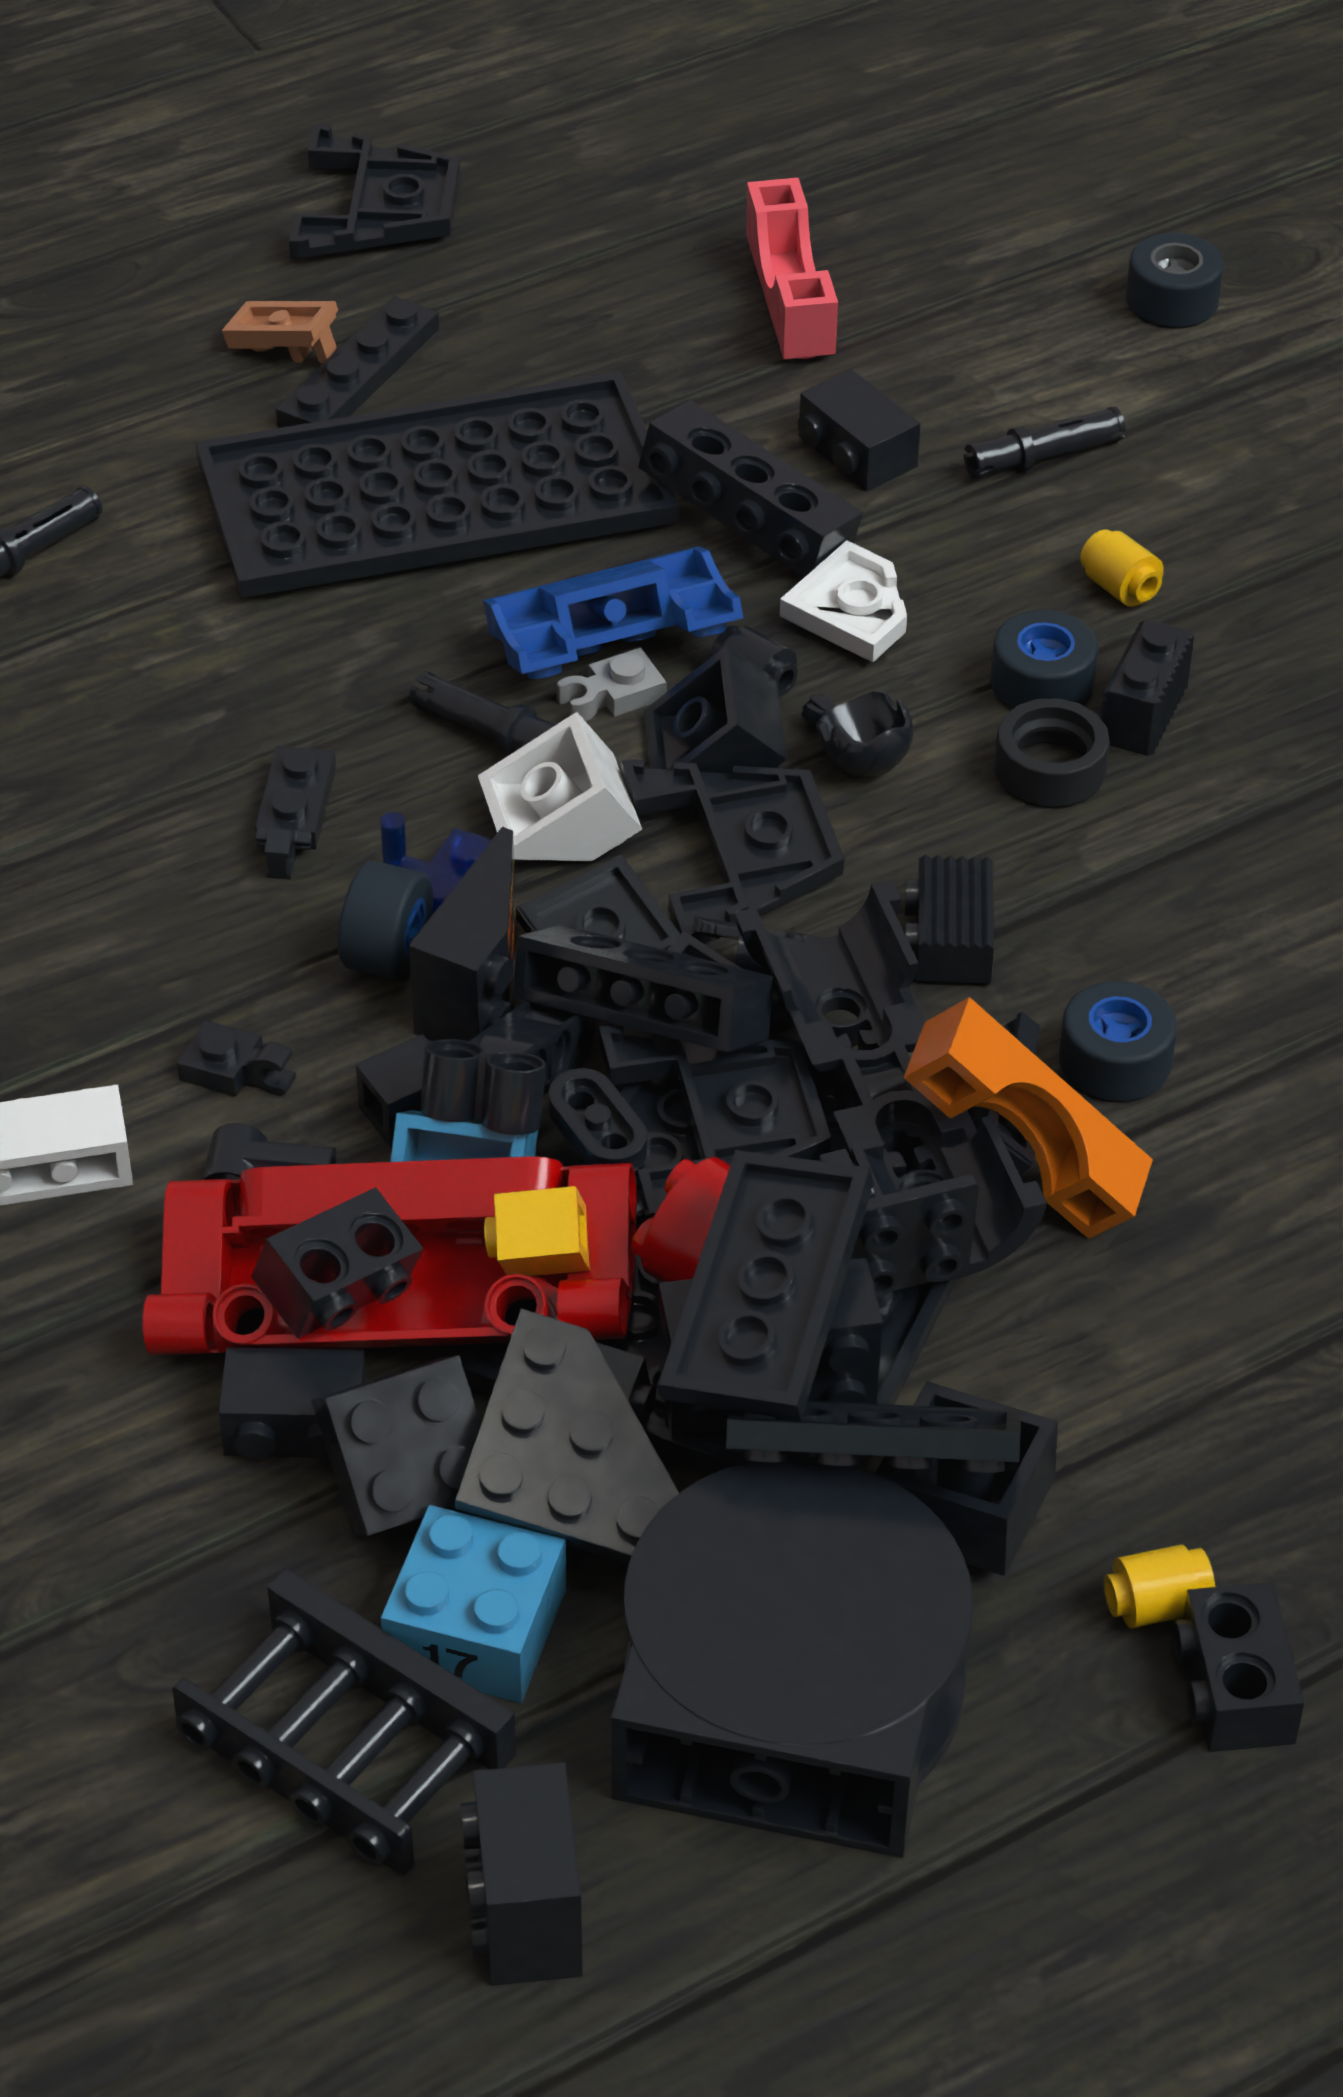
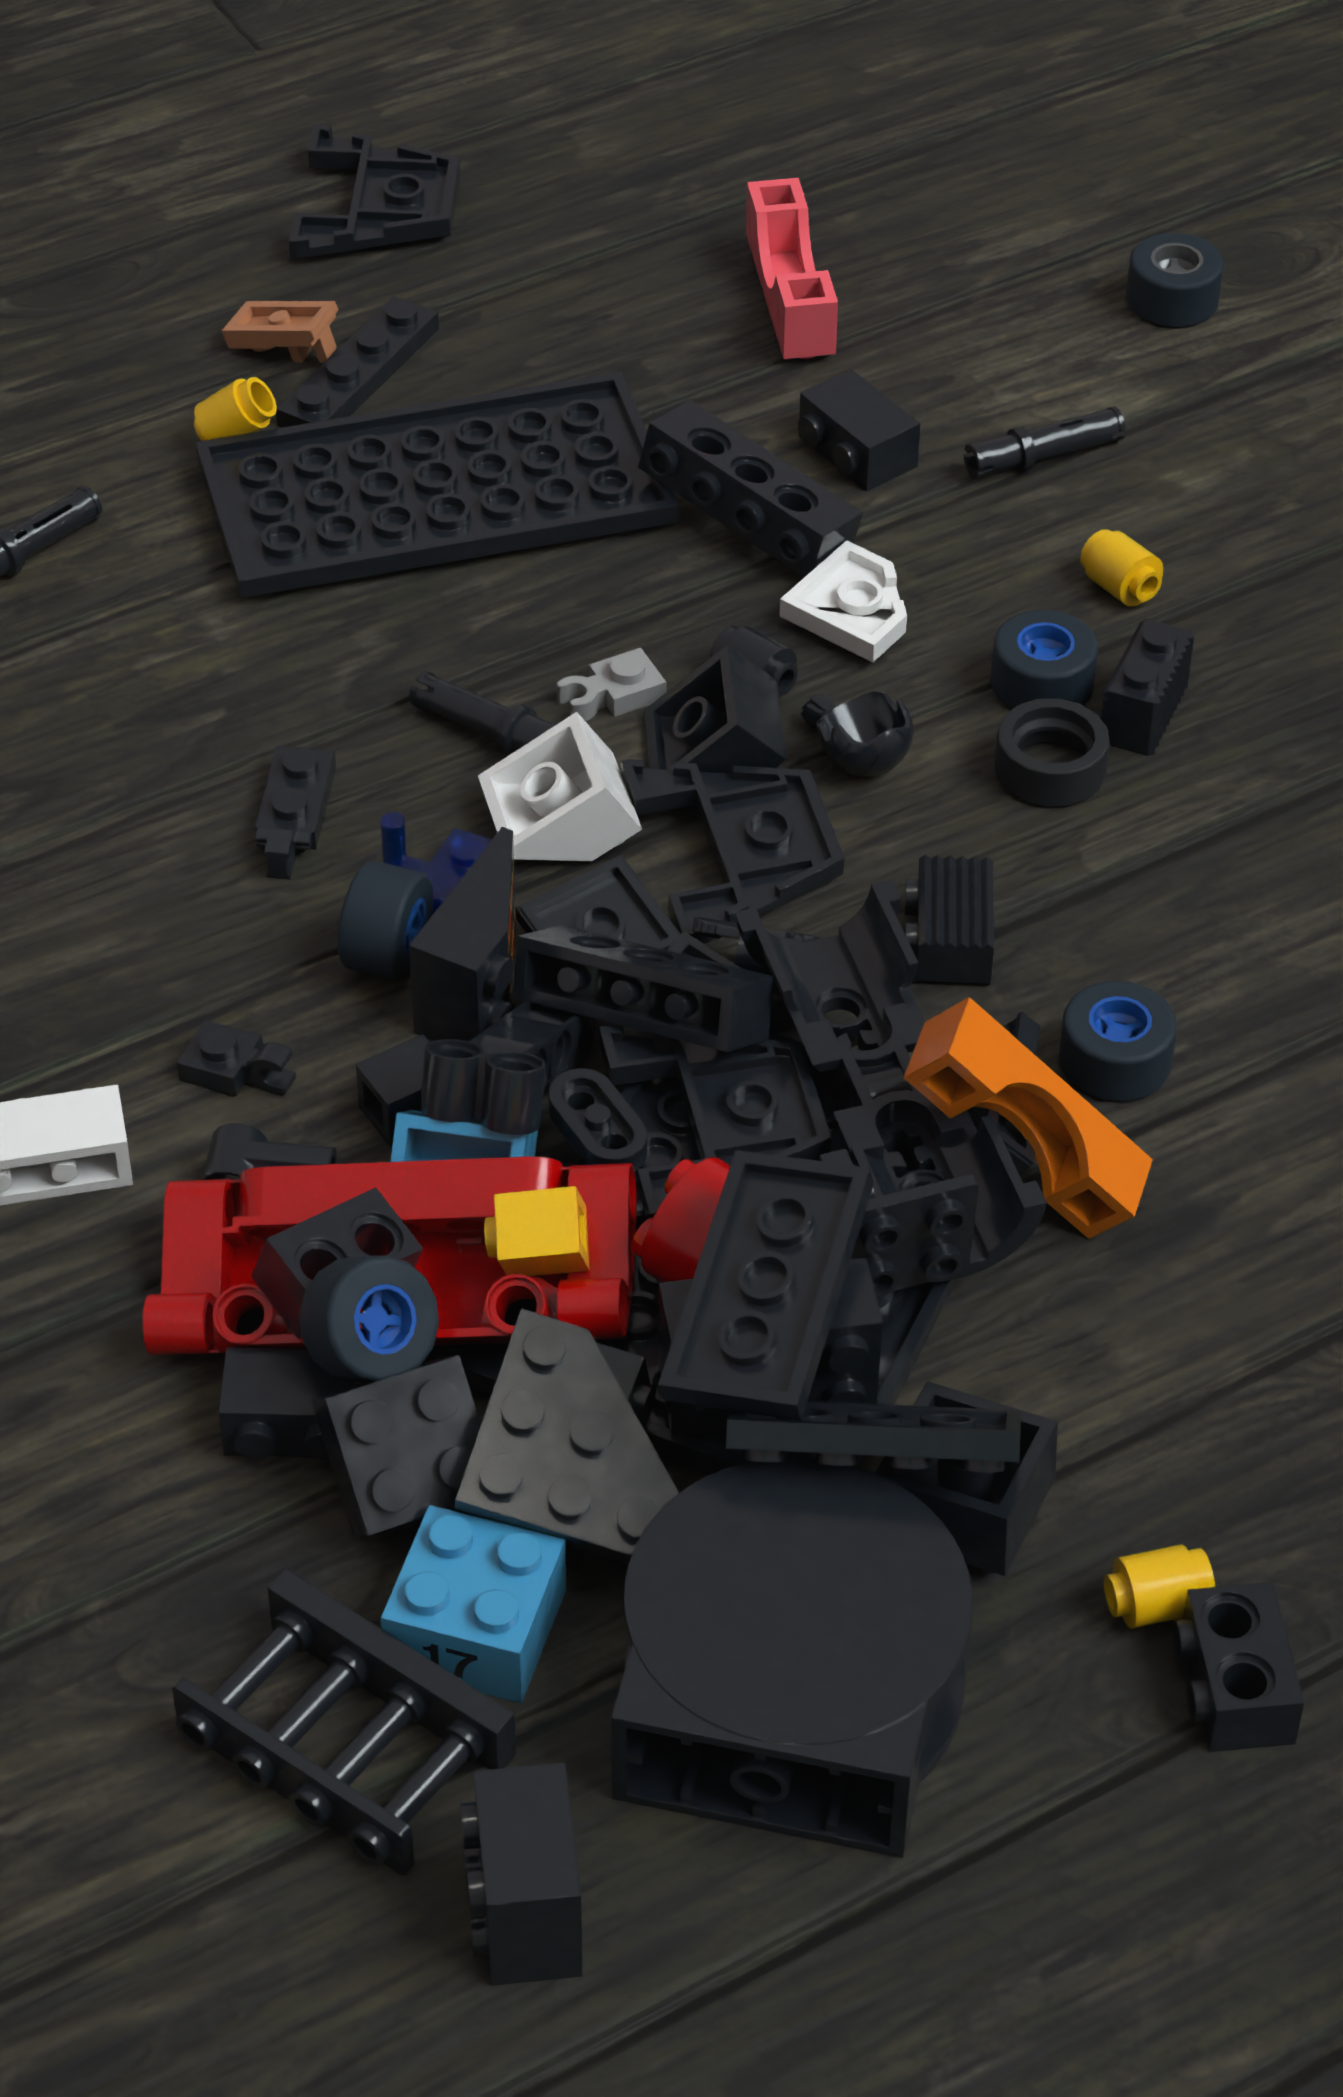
blue bracket [482,546,743,679] -> none
none -> yellow brick [194,377,277,441]
none -> black wheel [299,1256,439,1382]

